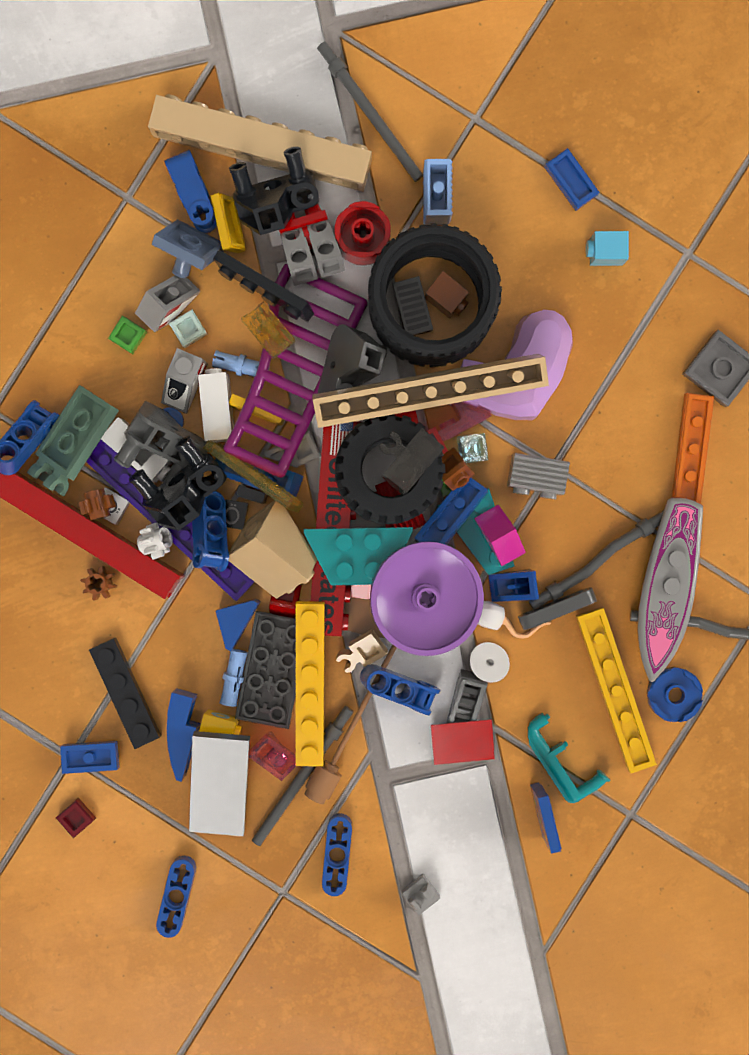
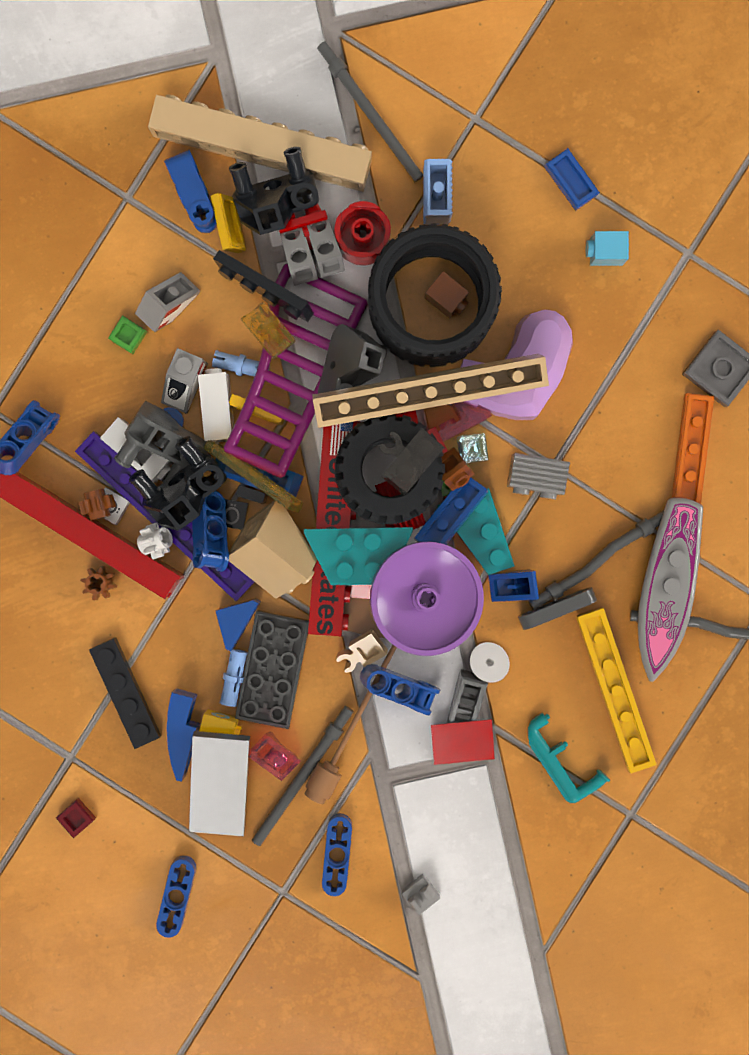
sand green tile [27,385,119,496] -> none
blue plate [60,741,120,774] -> none
sand blue tile [152,219,224,278] -> none
light aqua tile [169,310,208,348] -> none
light grey tile [264,431,321,468] -> none
red slope [269,585,302,617] -> none
yellow plate [296,601,325,766] -> none
tile [393,276,433,336] -> none
dark pink slope [474,505,526,566] -> none
white animal [478,601,551,639] -> none
blue tile [530,782,562,854] -> none
blue tile [647,667,703,722] -> none

